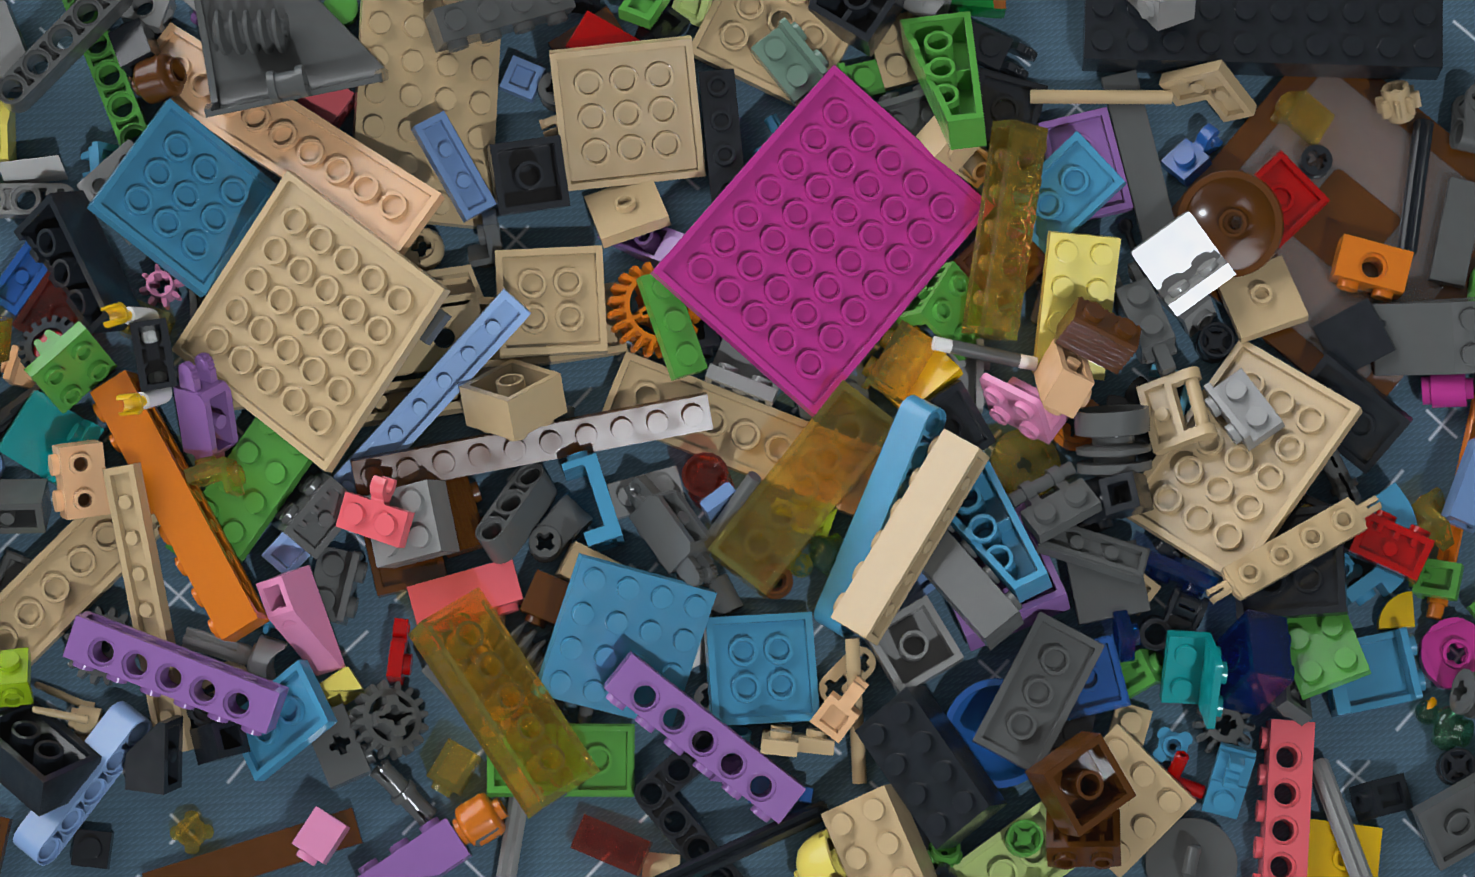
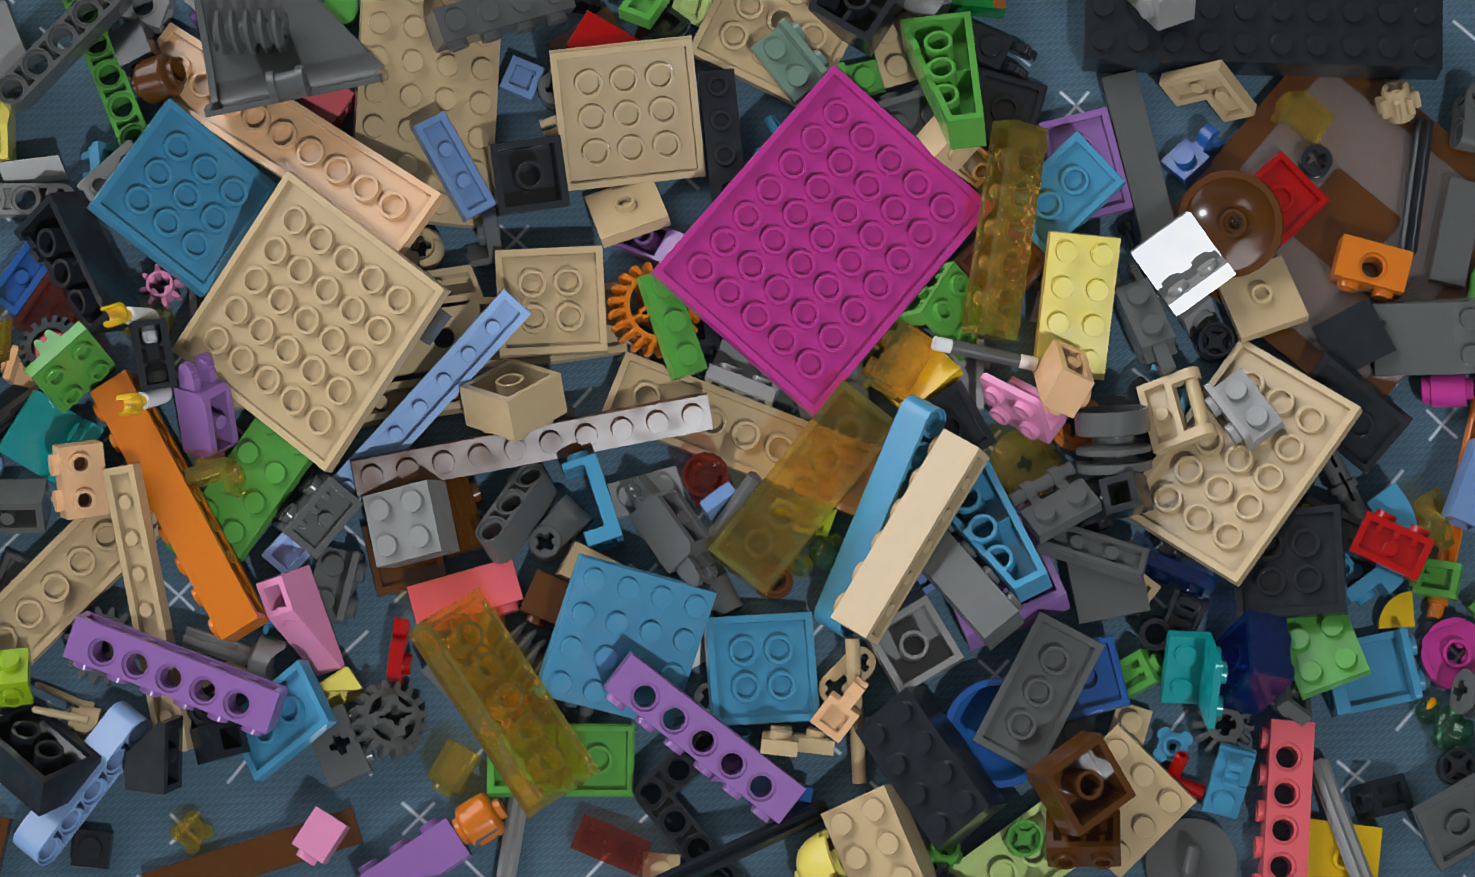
coral plate [336,475,415,548] -> none
dark grey pin [370,759,437,826] -> none
tan bar [1030,90,1173,104] -> none
reddish brown brick [1054,297,1142,375] -> none
clear blue plate [1112,610,1140,663] -> none
tan plate [1206,495,1382,604] -> none

